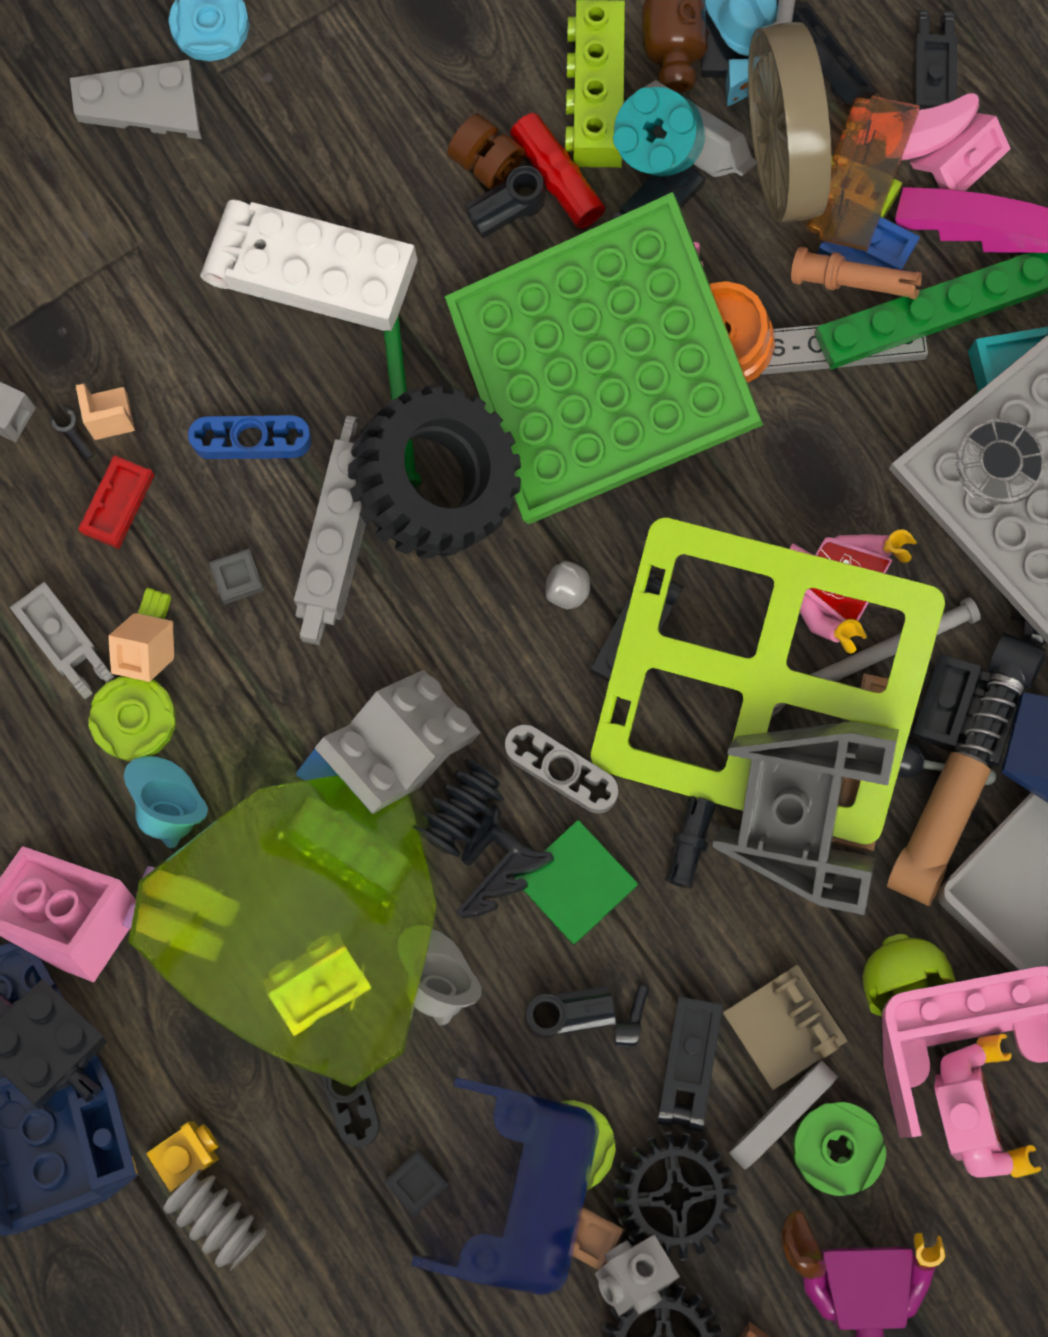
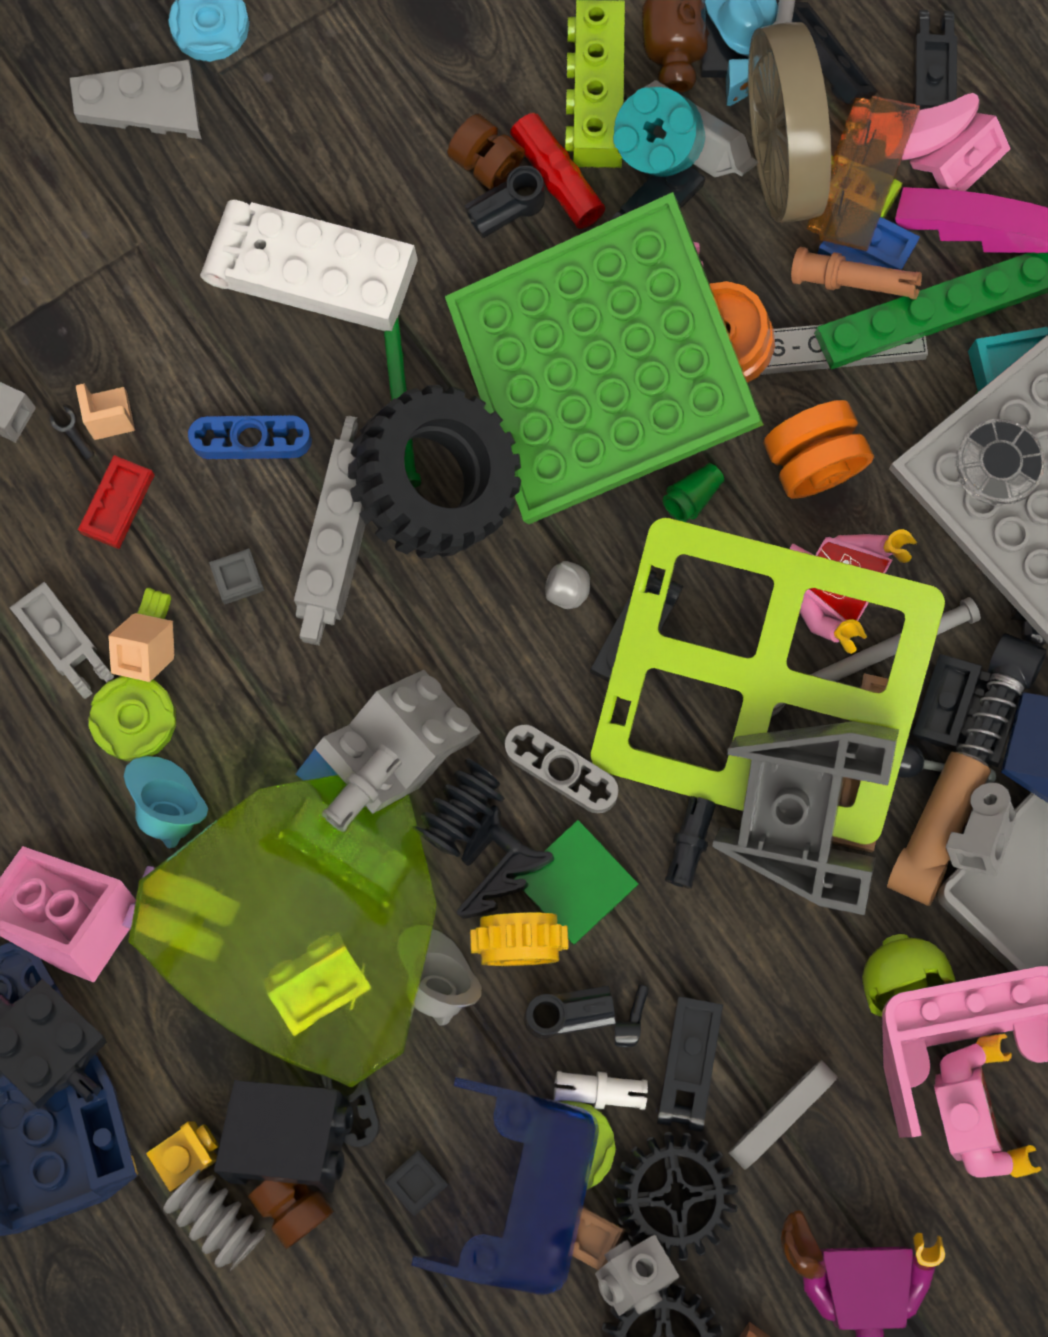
dark tan hinge [723,964,847,1090] -> none
bright green plate [792,1102,886,1196] -> none
none -> black panel [214,1080,353,1193]
none -> reddish brown wheel [248,1181,334,1249]
none -> light grey pin [321,745,402,832]
none -> yellow gear [470,913,569,966]
none -> white pin [554,1071,648,1110]
none -> green cone [662,463,724,522]
none -> orange wheel [763,400,874,499]
none -> light grey leg [946,783,1016,876]

